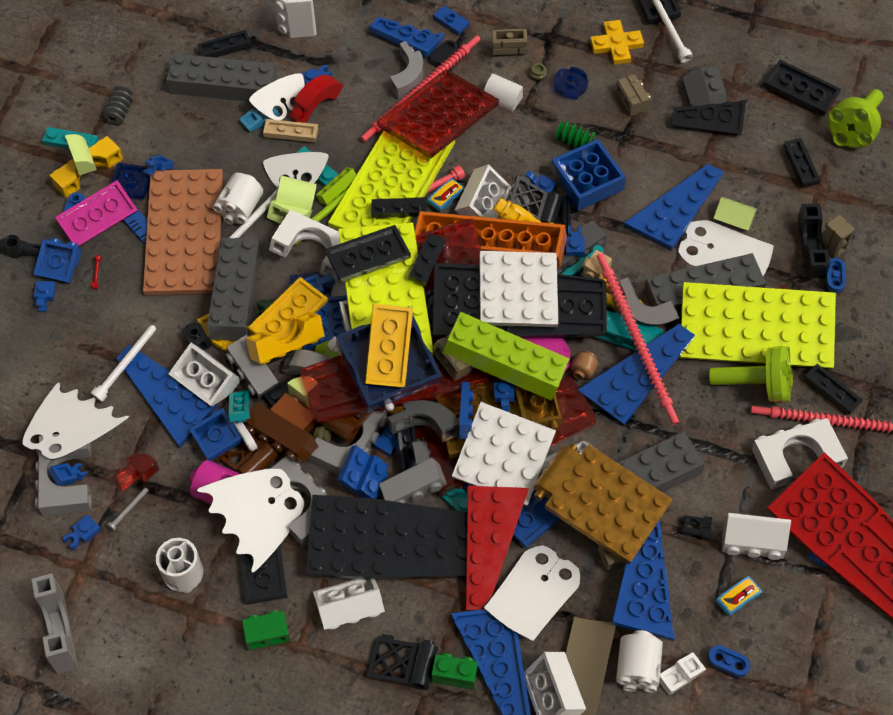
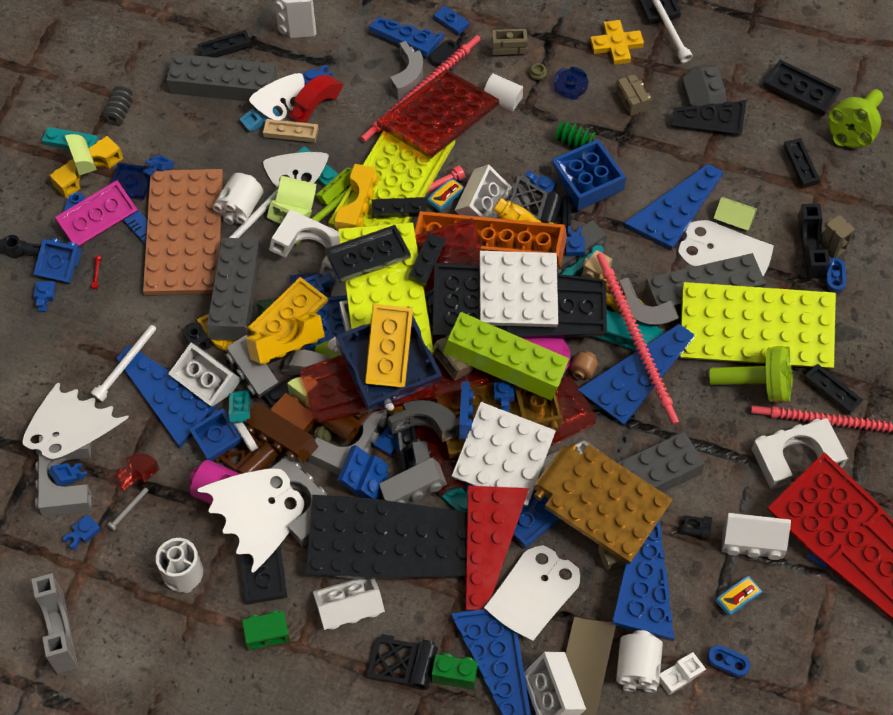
none -> yellow arch [334,164,379,231]

